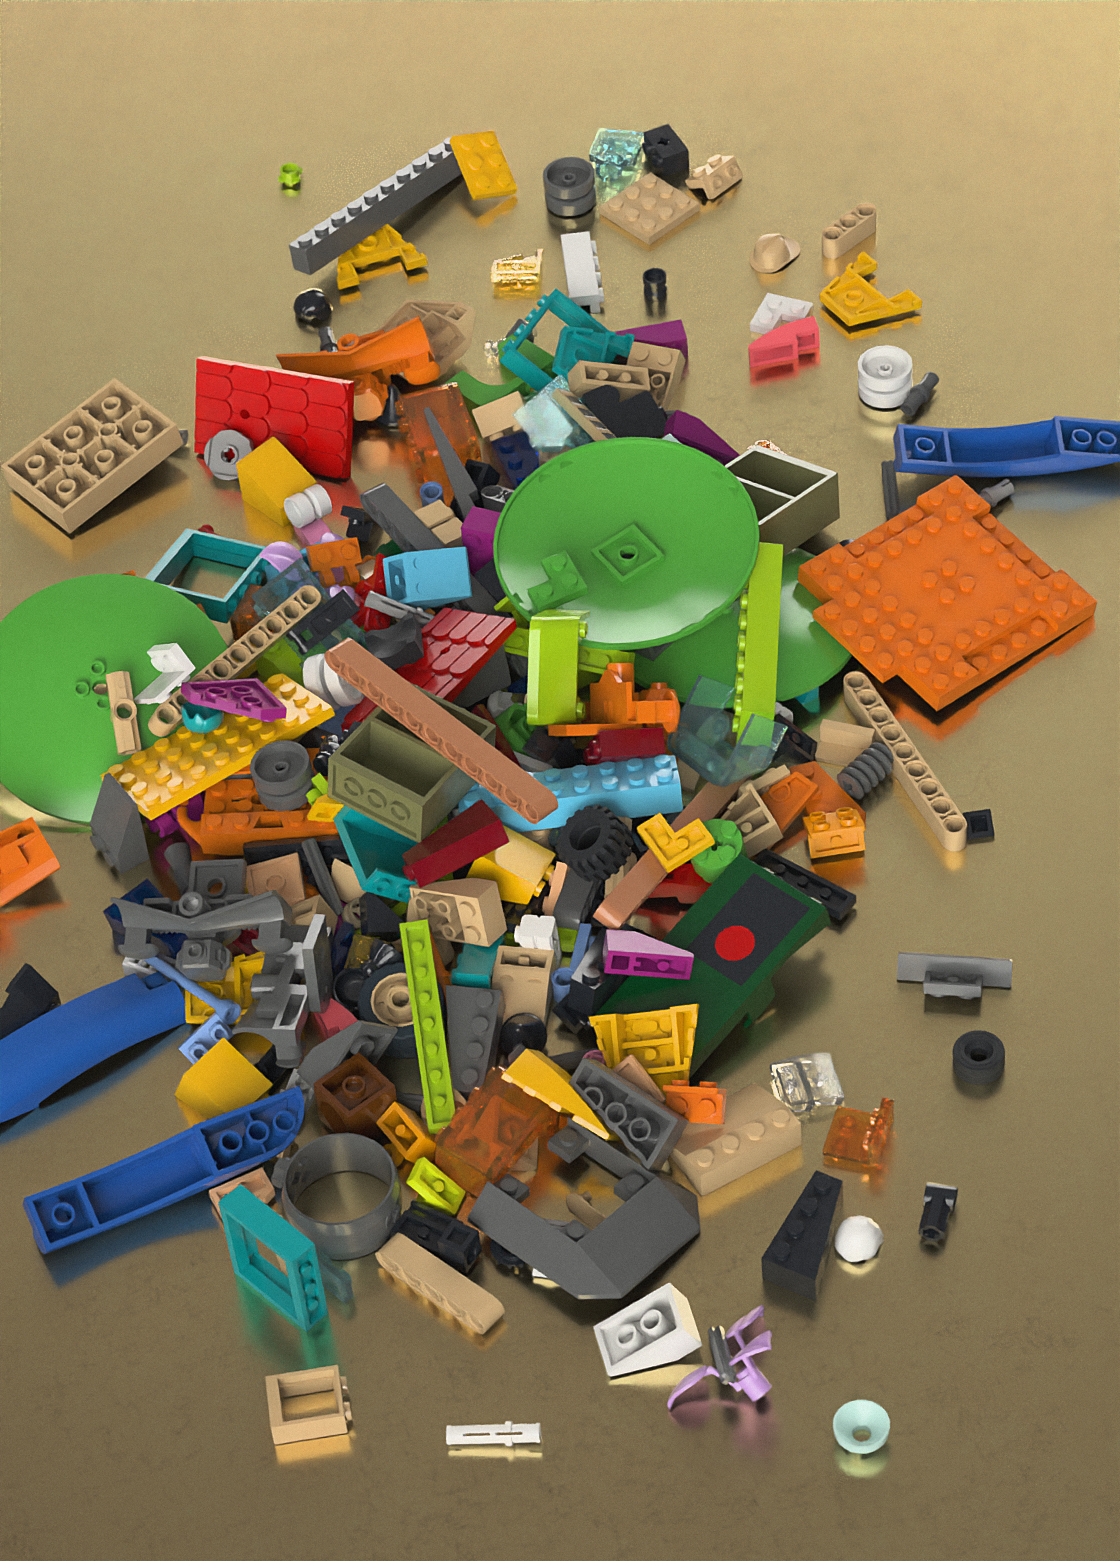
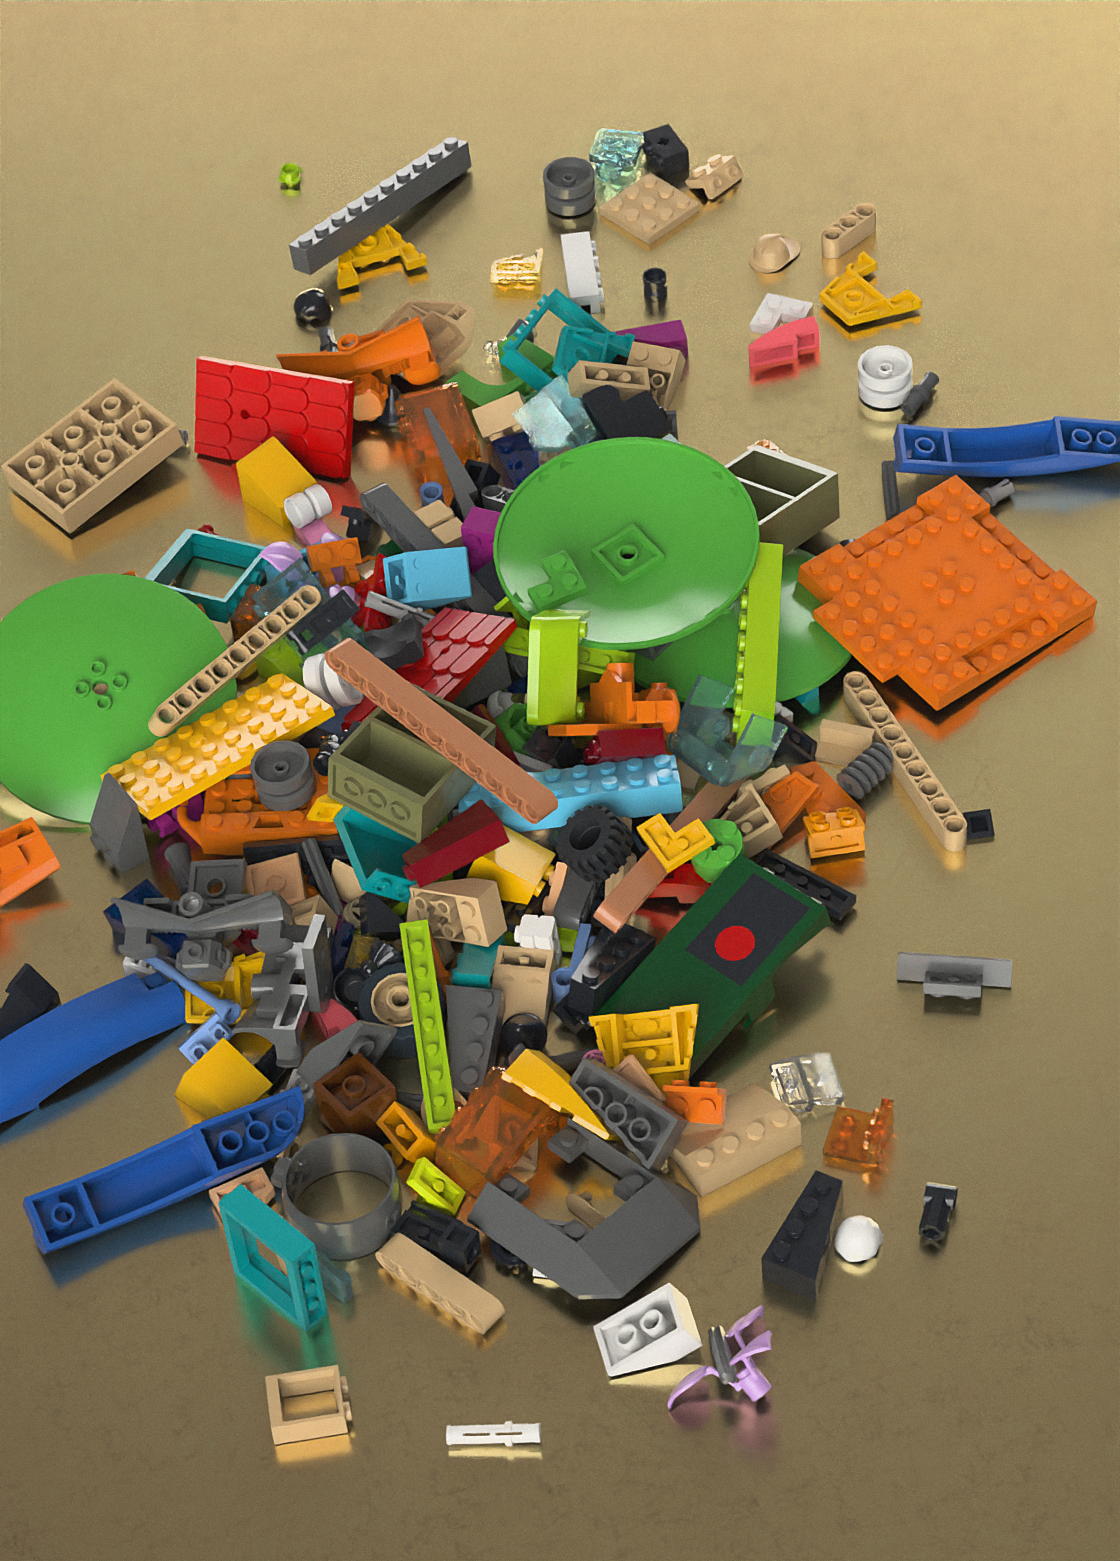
tan piece [105,671,141,756] -> none
white bracket [133,643,196,705] -> none
magenta plate [181,678,287,722] -> none
teal hair [181,702,224,734] -> none
light grey plate [204,430,254,480] -> none
lime tile [305,773,328,806] -> none
yellow plate [449,130,518,200] -> none
tan tile [552,388,616,441] -> none
magenta slope [603,929,694,980] -> none
magenta slope [663,410,740,466] -> none
light aqua piece [833,1400,890,1453] -> none
black tyre [953,1030,1005,1085] -> none

